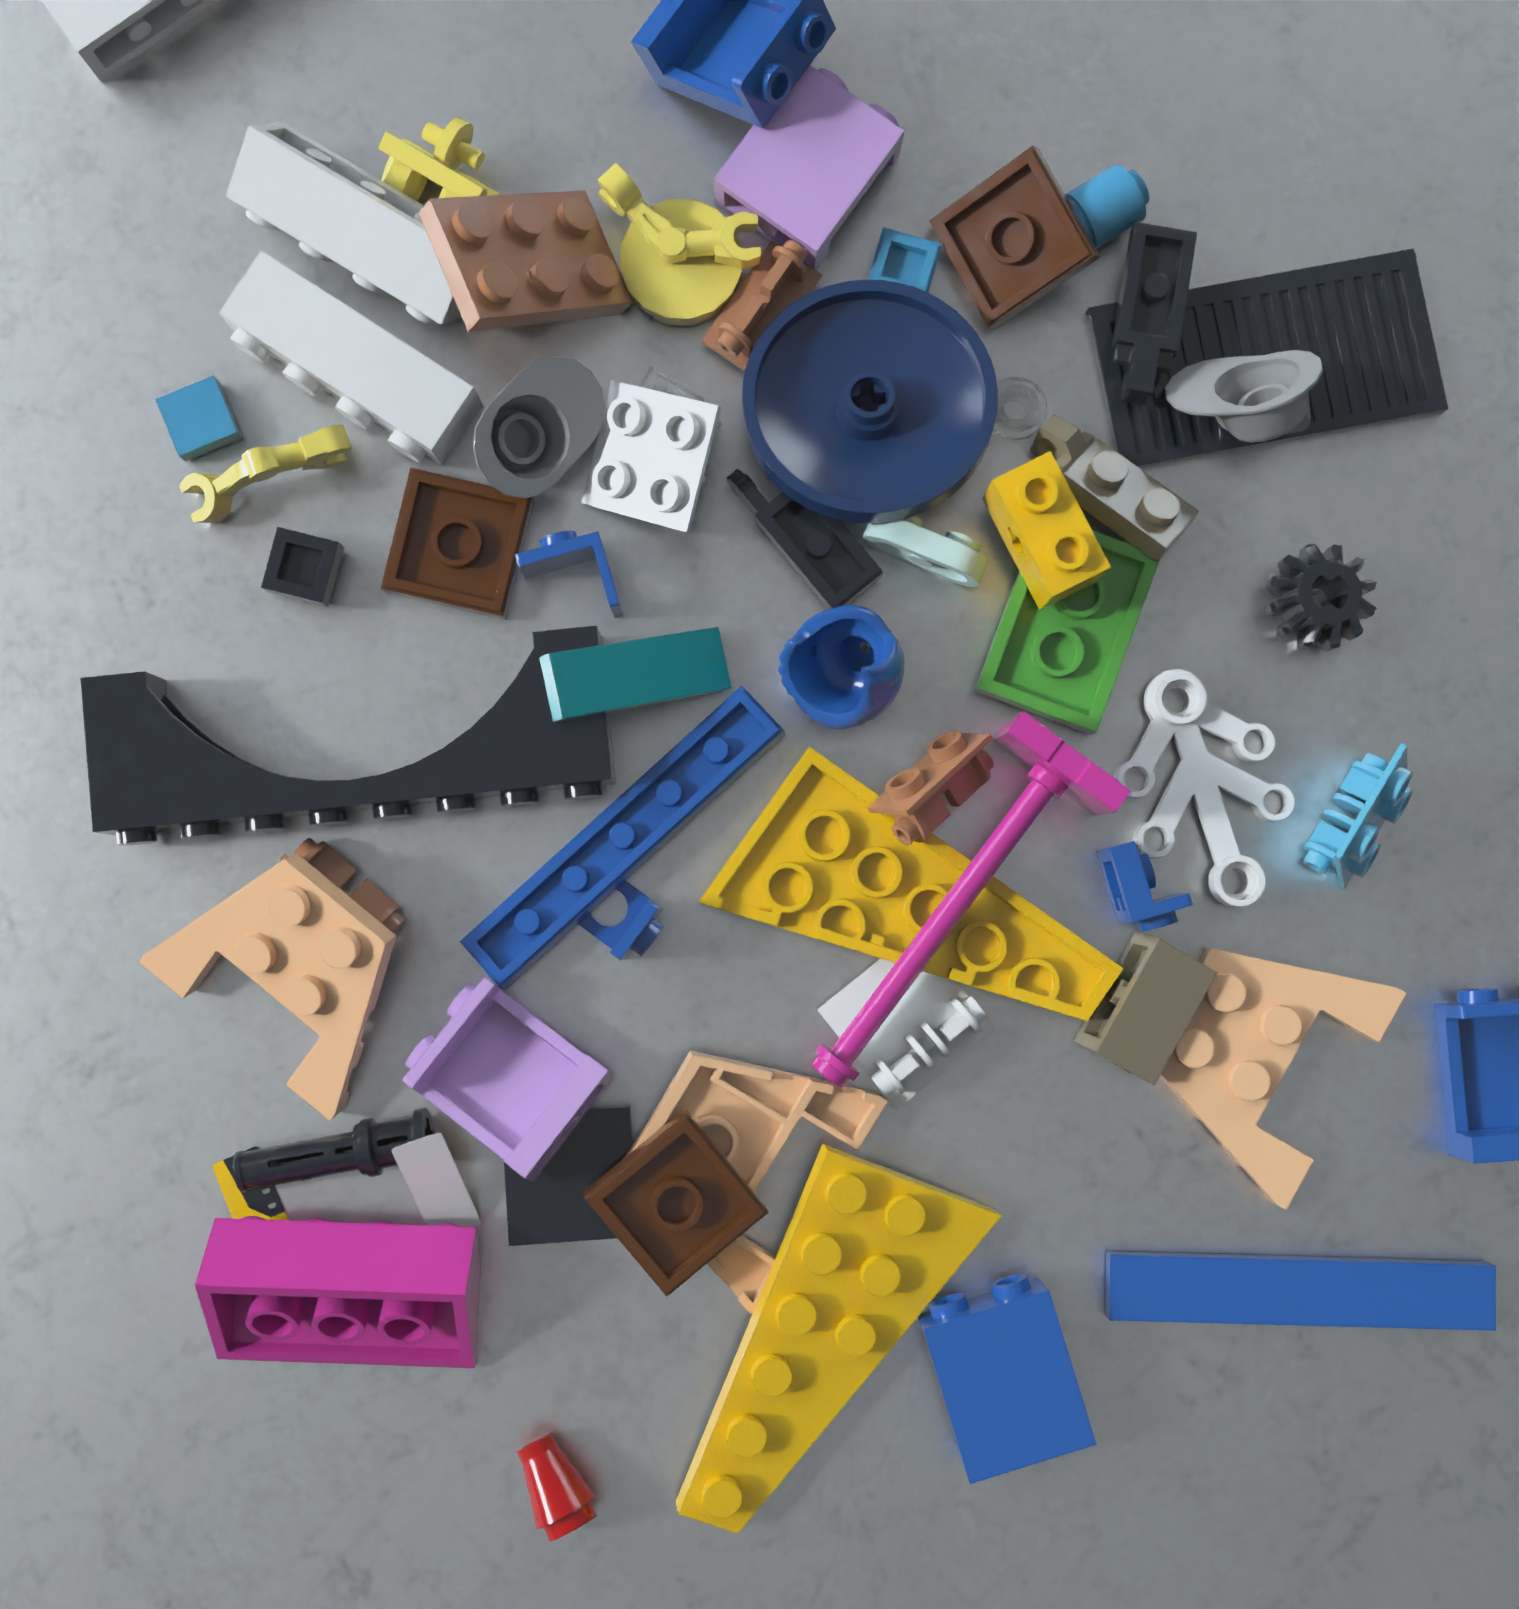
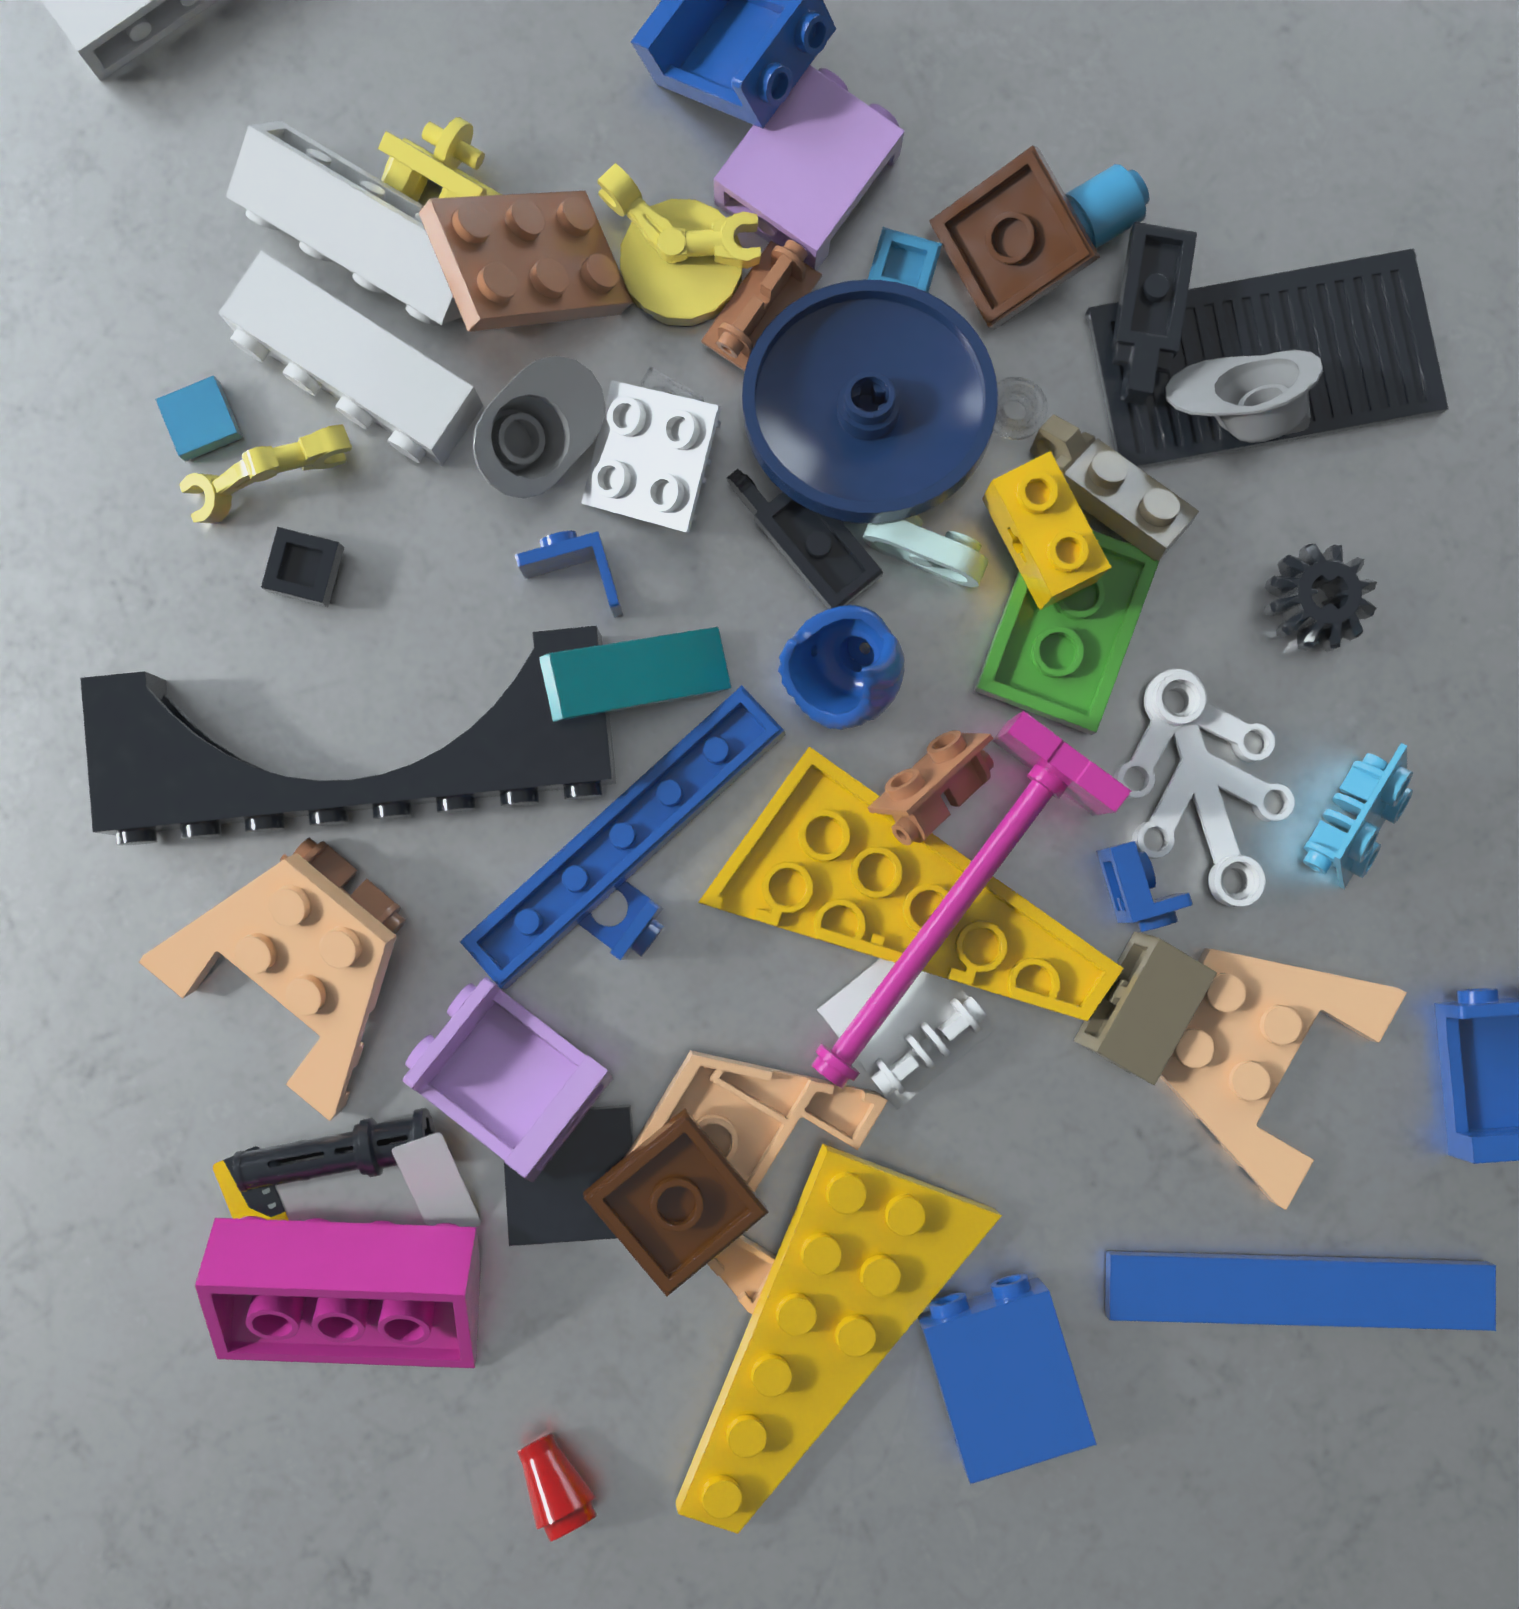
reddish brown tile [381,467,535,620] -> none

